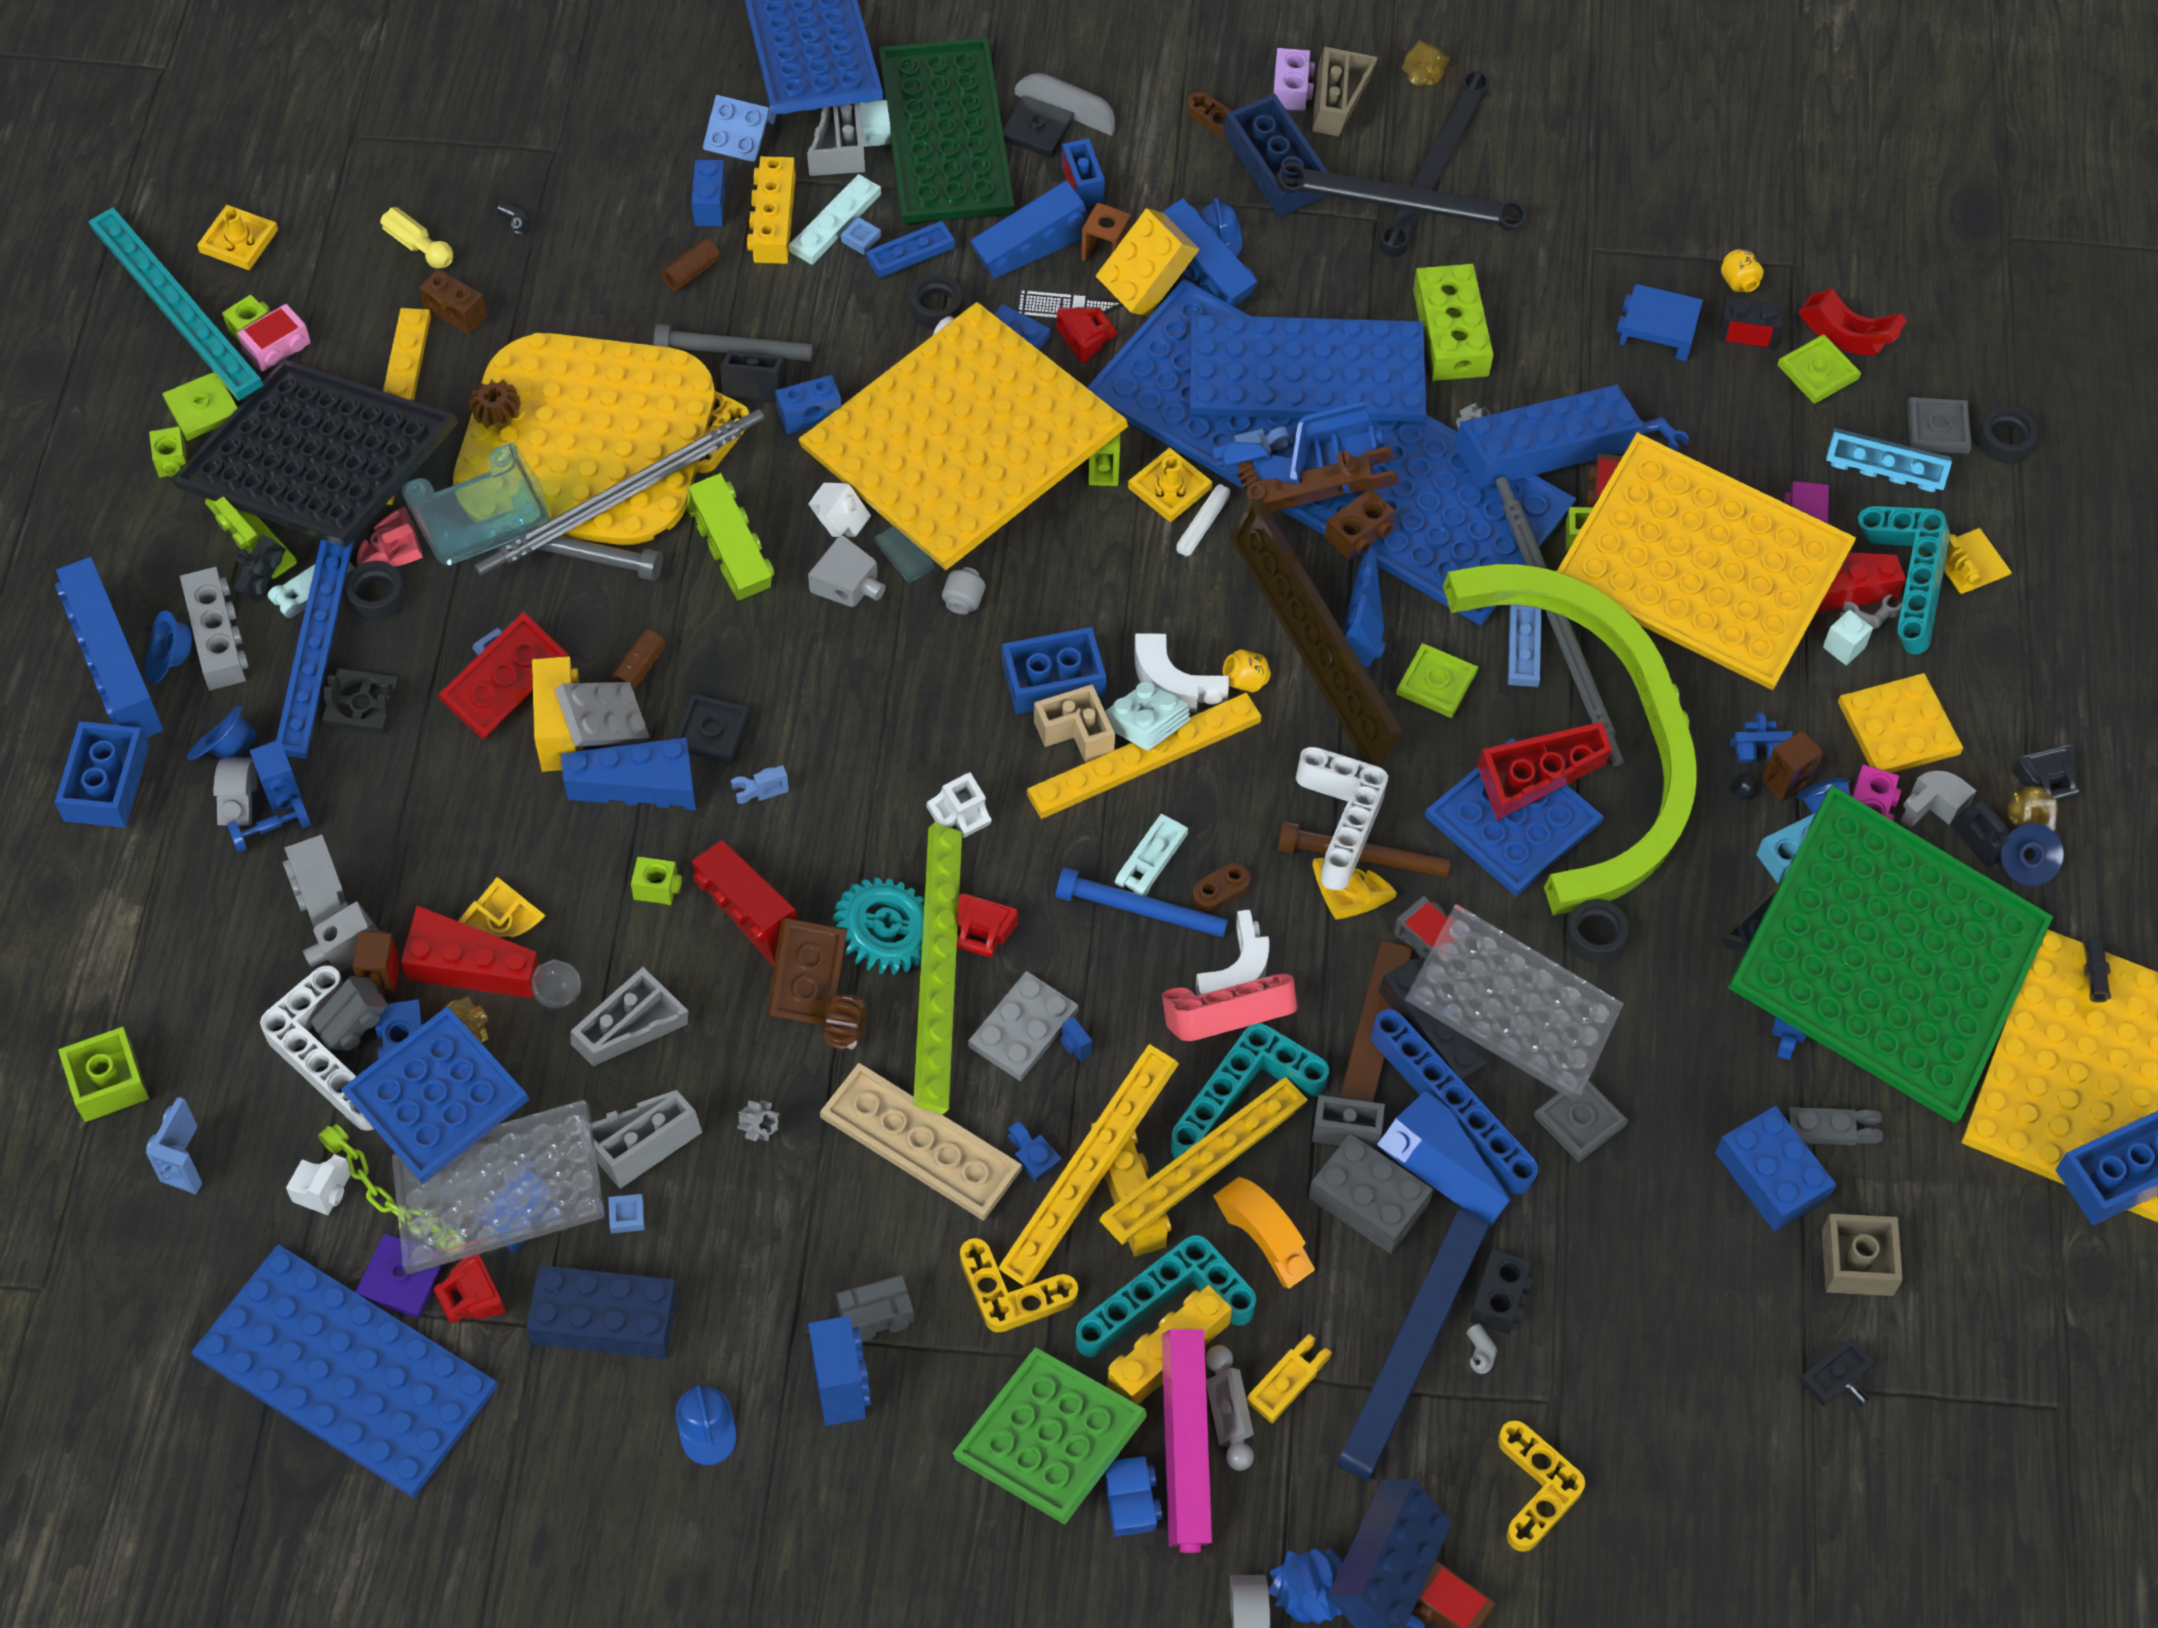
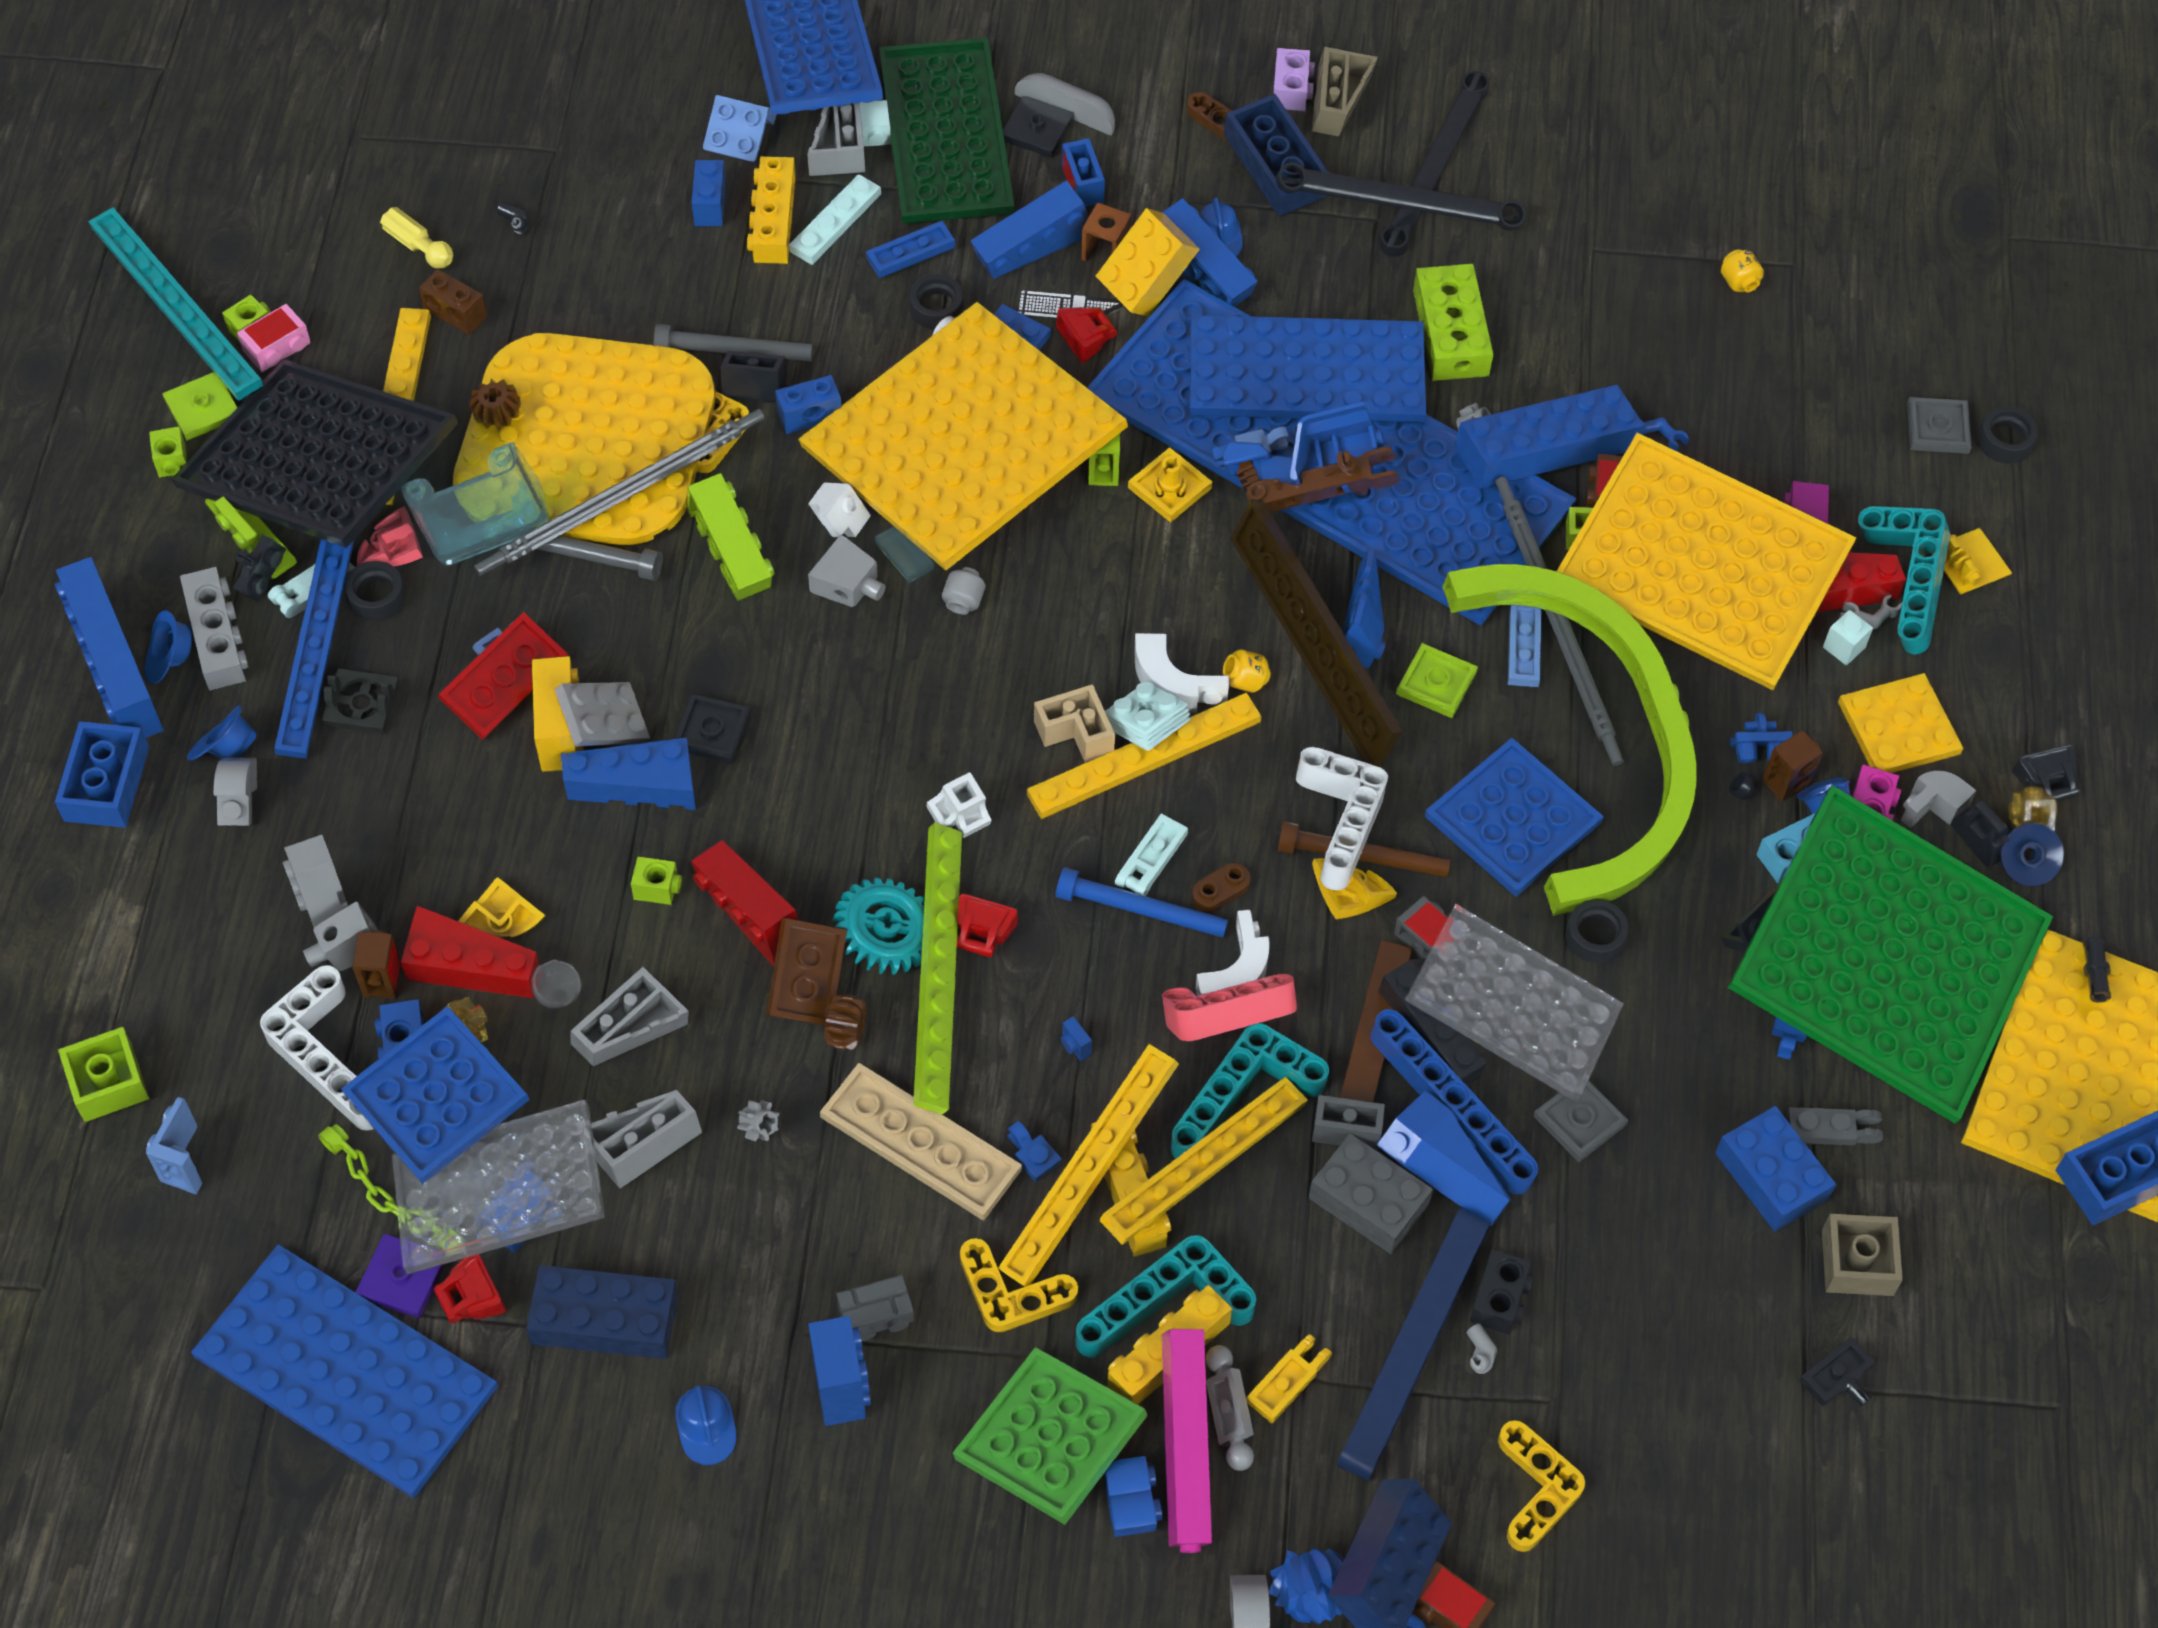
yellow plate [197,205,278,270] -> none
blue wheel [227,796,311,853] -> none
blue brick [250,740,303,813] -> none
white brick [286,1154,351,1215] -> none
dark grey brick [311,976,388,1051] -> none
medium blue plate [608,1194,645,1233] -> none
reddish brown axle [610,629,666,692] -> none
reddish brown axle [661,238,720,291] -> none
medium blue plate [731,765,789,803] -> none
medium blue plate [841,217,881,255] -> none
light grey plate [968,971,1079,1081] -> none
blue brick [1002,627,1106,715] -> none
white axle [1176,484,1230,556] -> none
light orange arch [1213,1177,1315,1289] -> none
reddish brown brick [1325,488,1395,560] -> none
clear yellow brick [1401,40,1450,87] -> none
red wedge [1477,722,1612,821] -> none
blue panel [1616,284,1703,361] -> none
black brick [1718,296,1784,349] -> none
lime plate [1777,334,1861,404] -> none
red arch [1798,288,1907,355] -> none
medium azure brick [1826,428,1952,492] -> none

